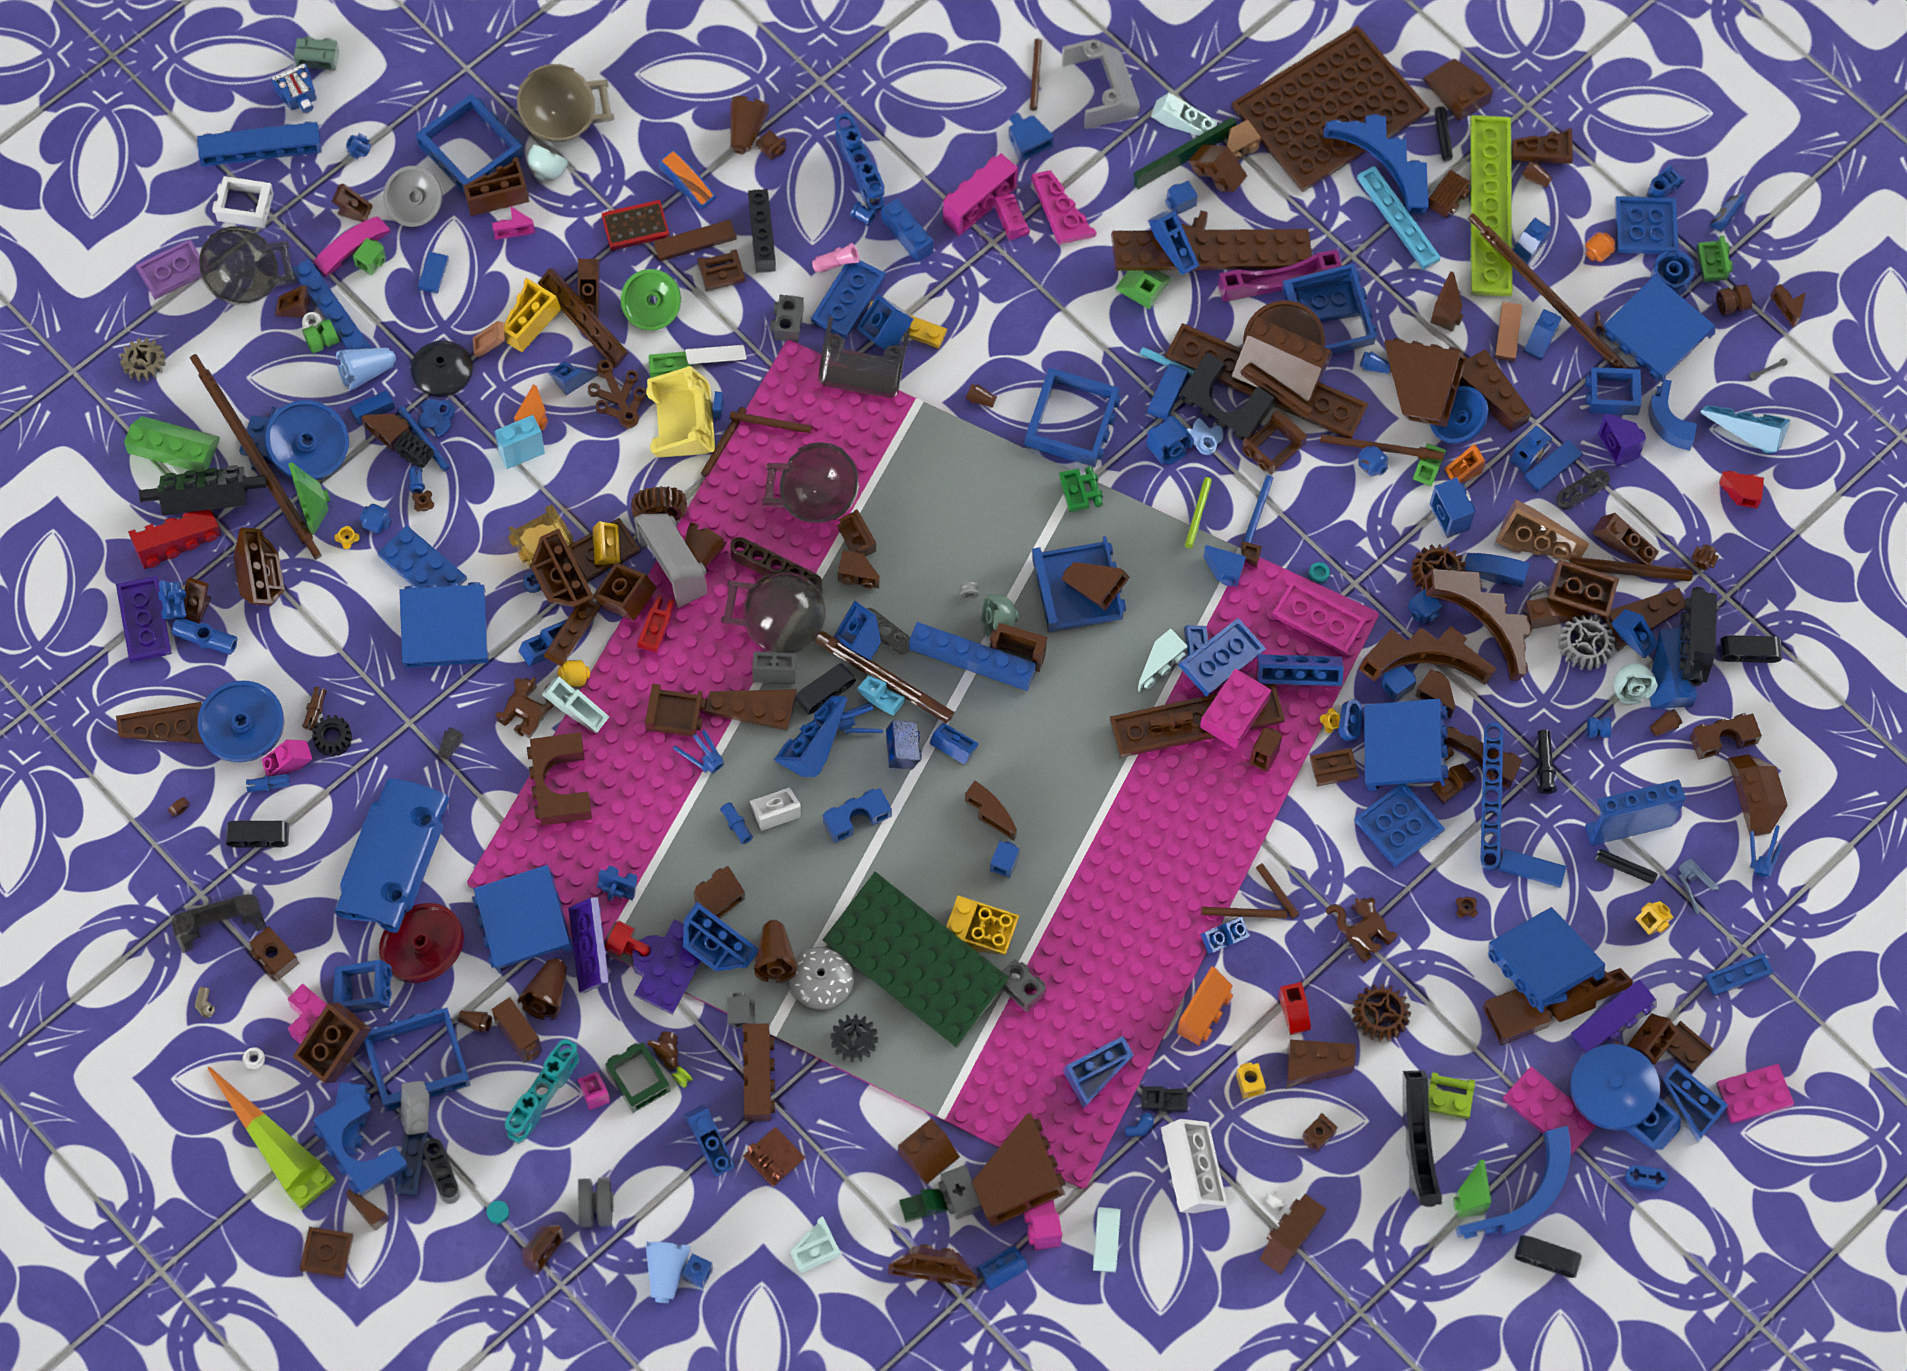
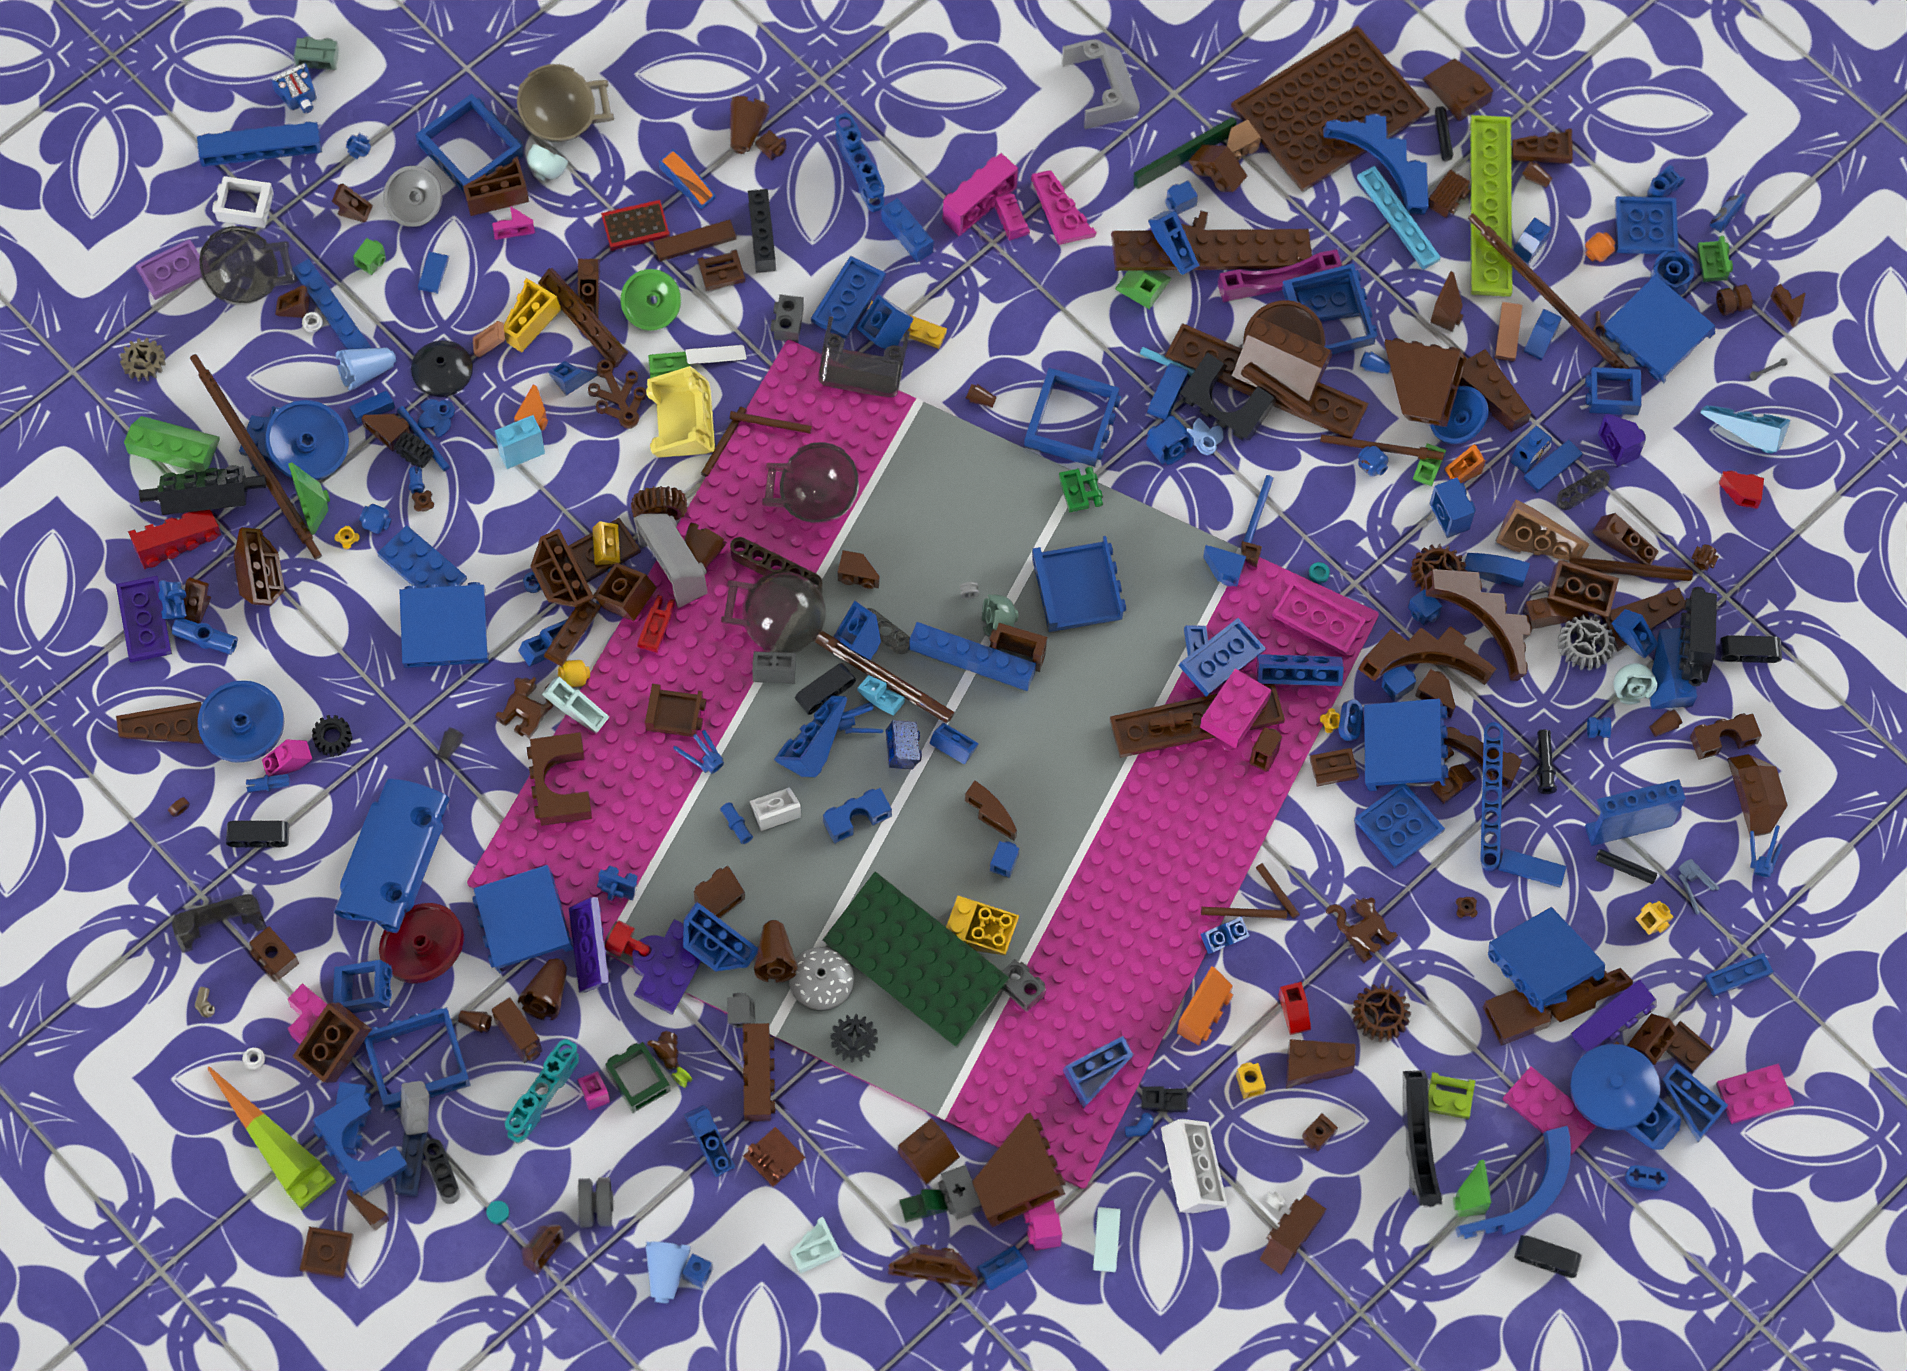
bright green wheel [302,318,339,354] -> none
reddish brown pin [302,687,327,731] -> none
dark pink slope [313,216,391,277] -> none
clear yellow panel [507,504,574,568] -> none
reddish brown wing [705,689,797,731] -> none
blue tile [713,391,724,419] -> none
bright pink piece [812,243,859,272] -> none
reddish brown hinge [837,509,876,557] -> none
blue bush [850,201,877,226] -> none
blue torso [1008,113,1054,163] -> none
reddish brown bar [1030,38,1042,111] -> none
reddish brown slope [1061,562,1130,611] -> none
light aqua slope [1138,629,1188,692] -> none
light aqua slope [1151,93,1217,136] -> none
lime bar [1185,477,1212,548] -> none
reddish brown panel [1242,409,1307,475] -> none
blue arch [1648,379,1697,450] -> none

